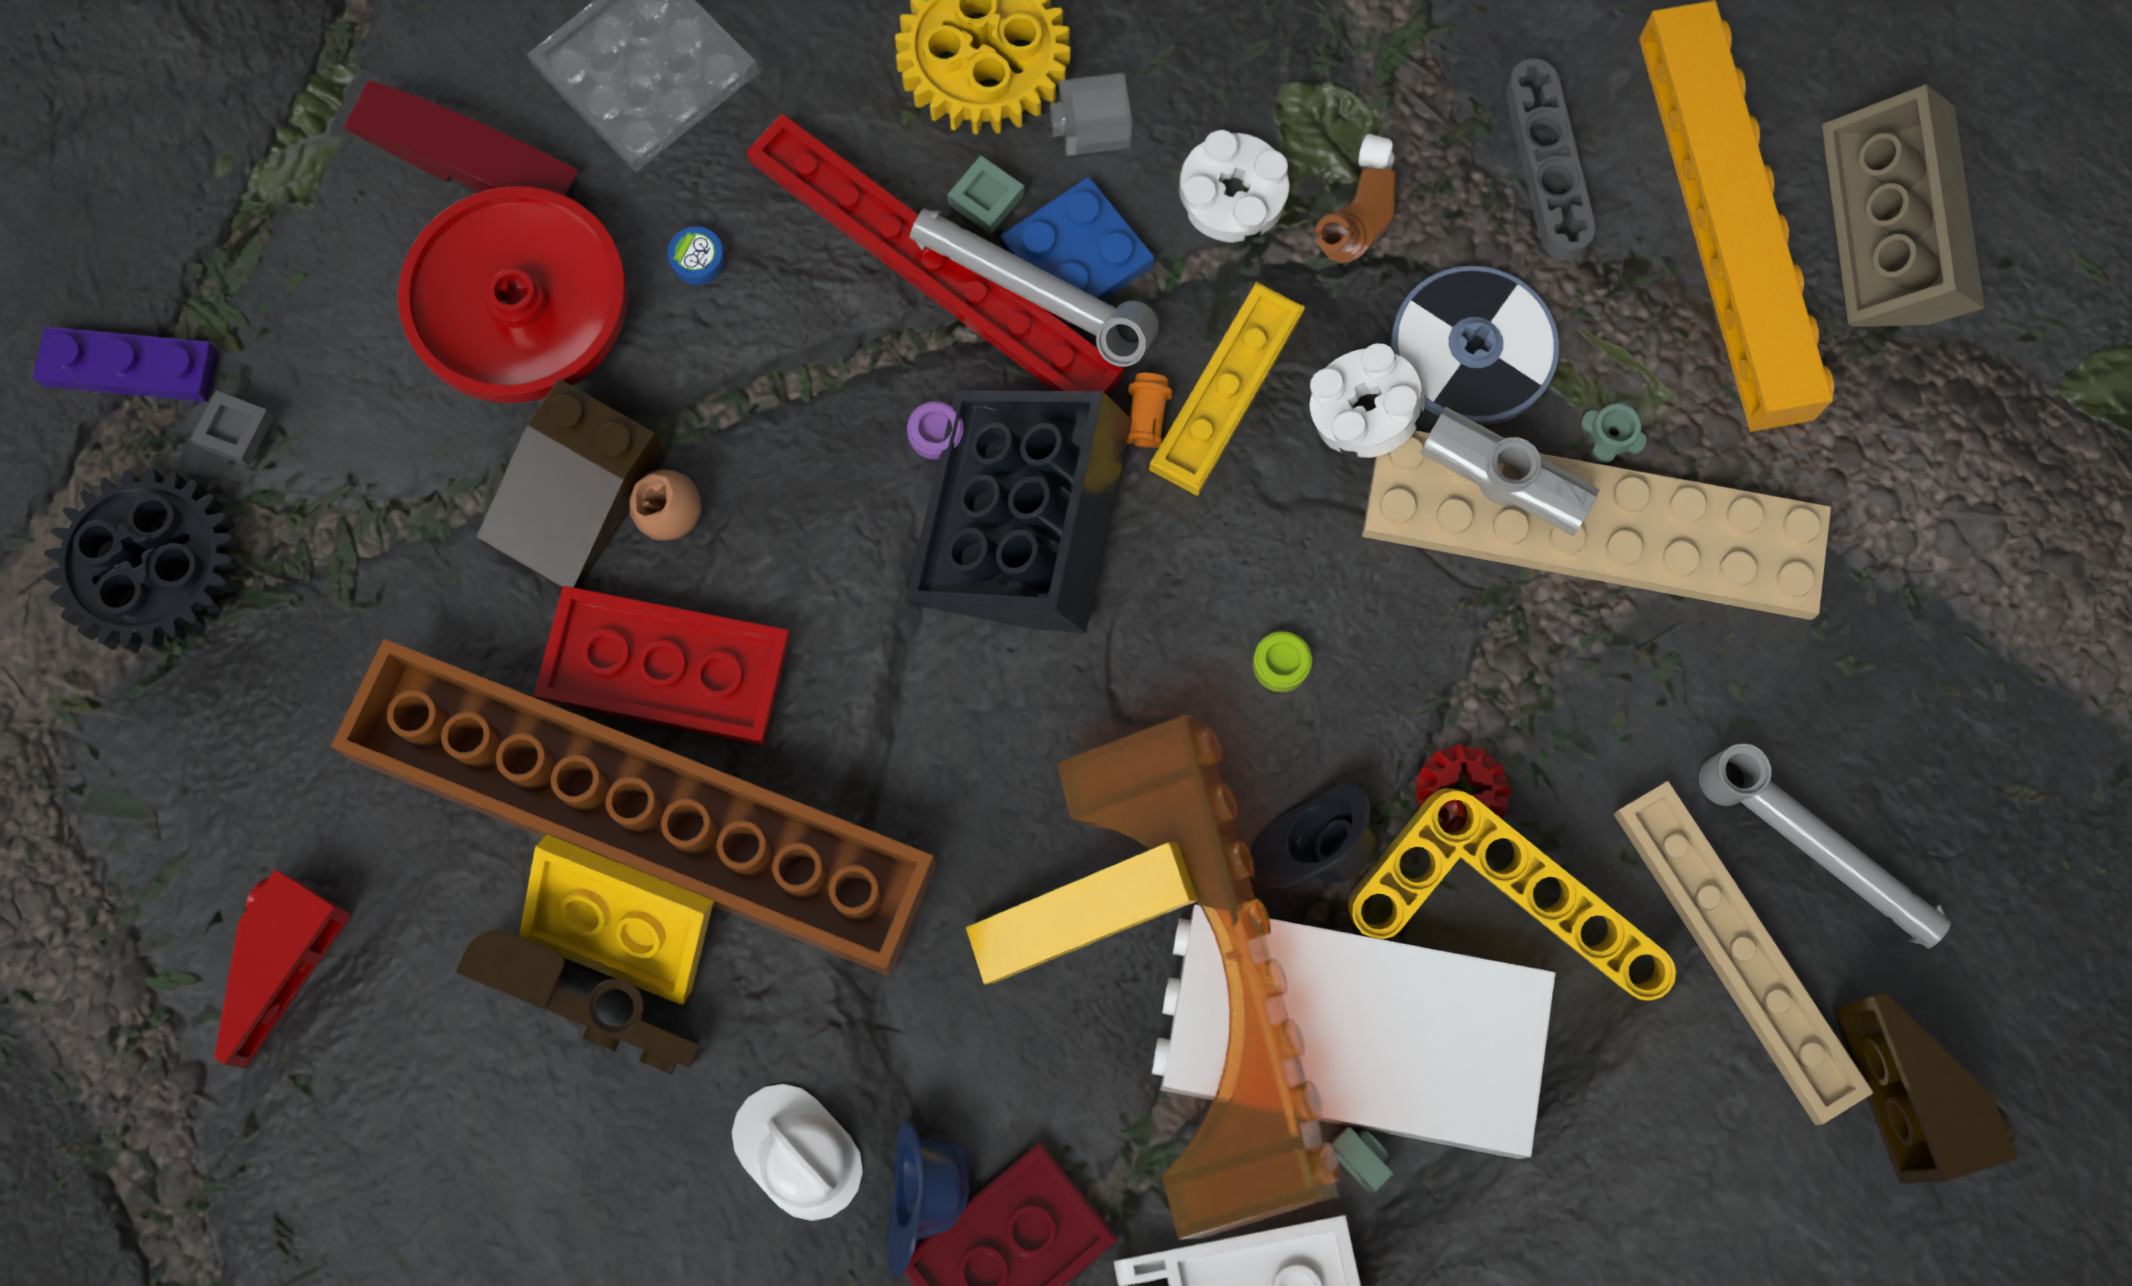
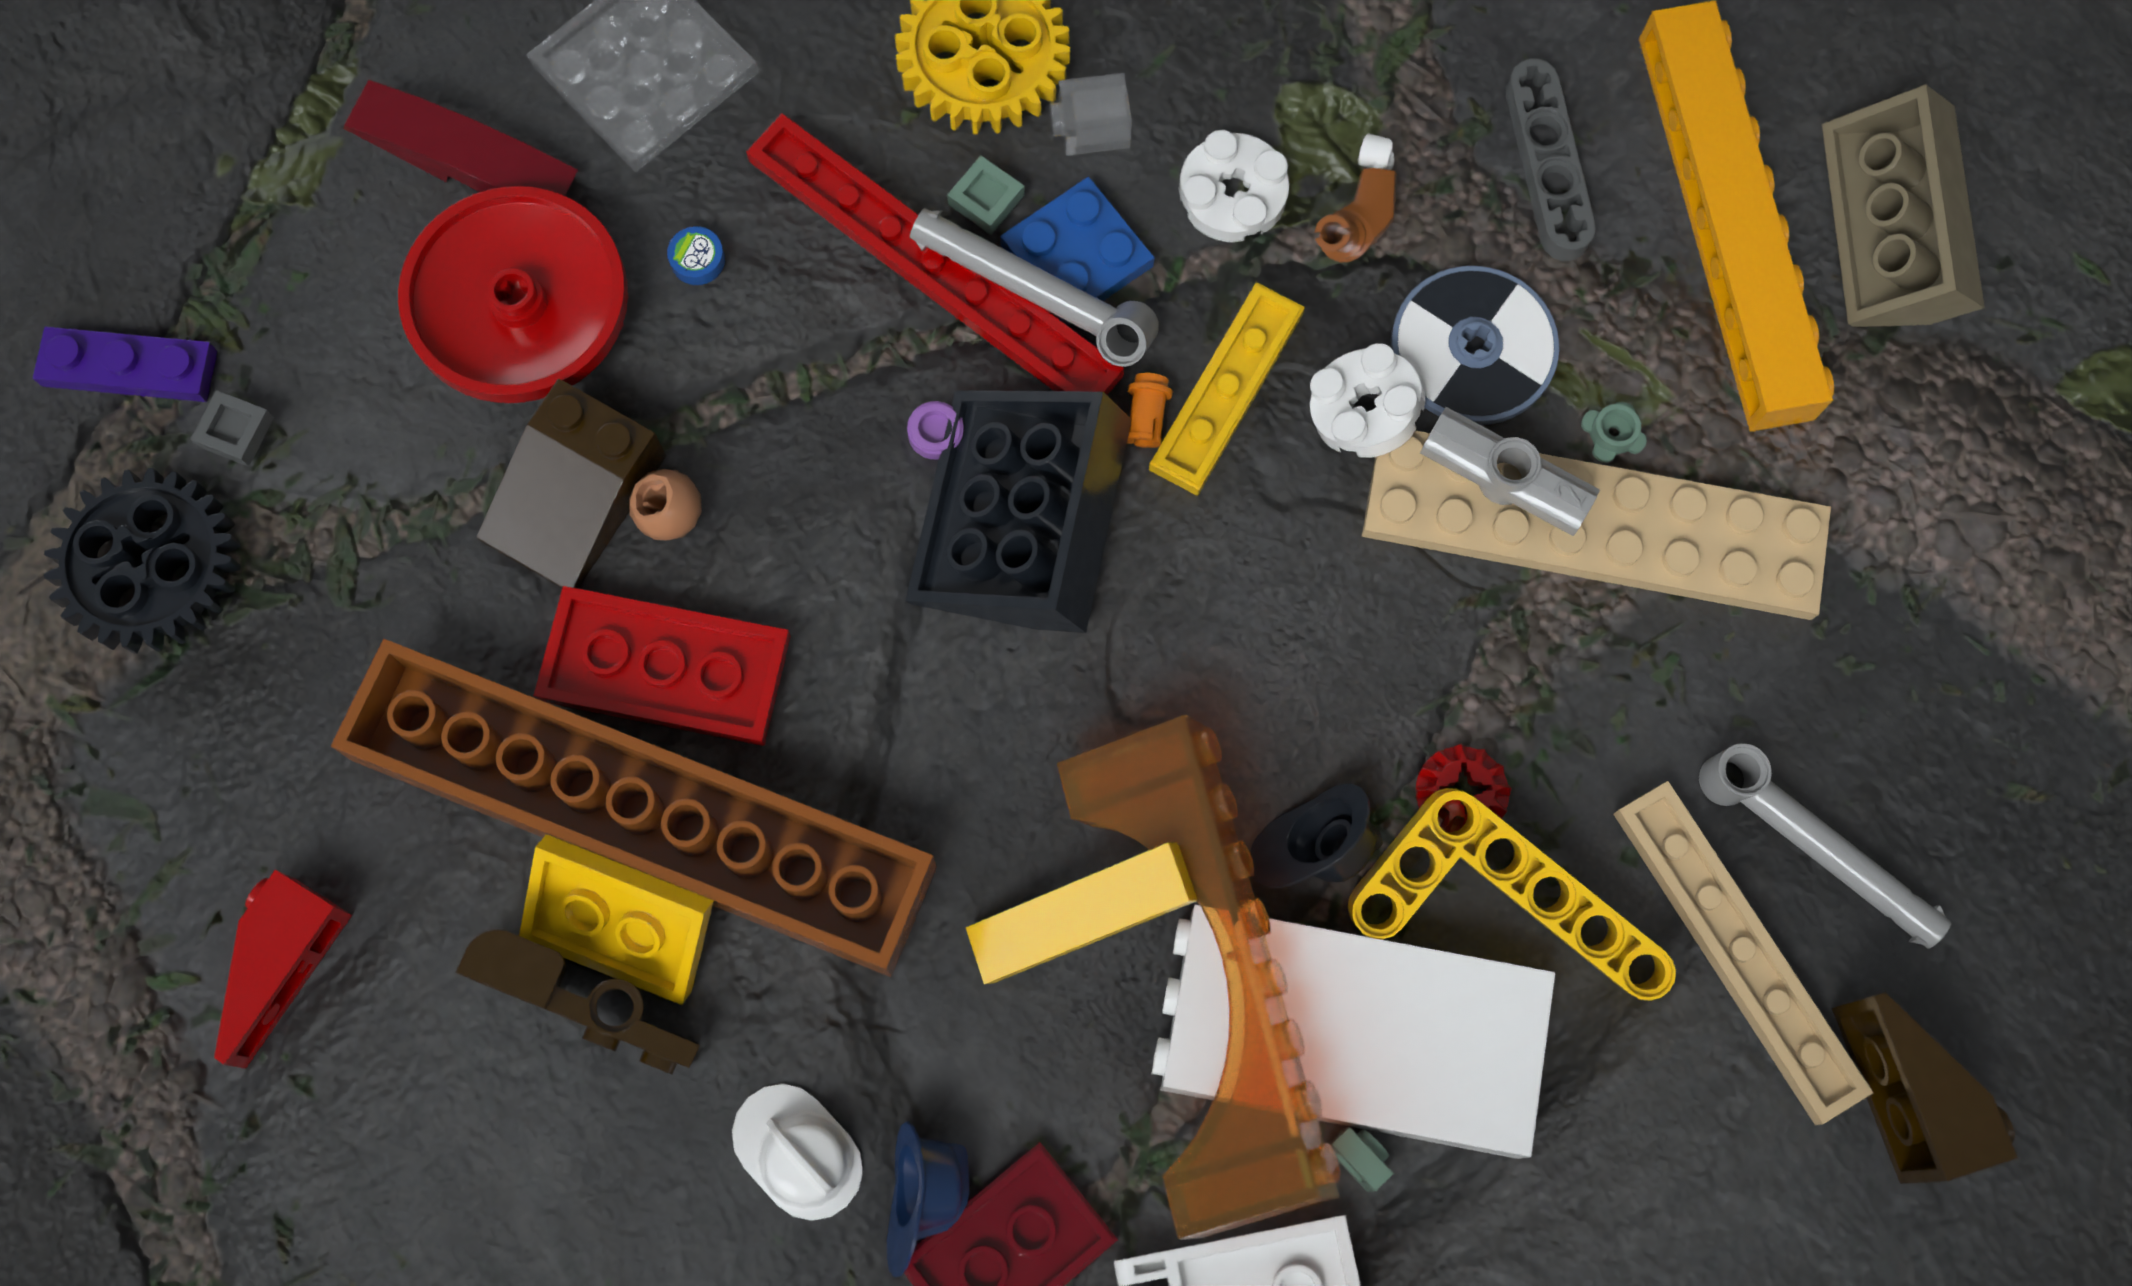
lime tile [1253,631,1312,692] -> none

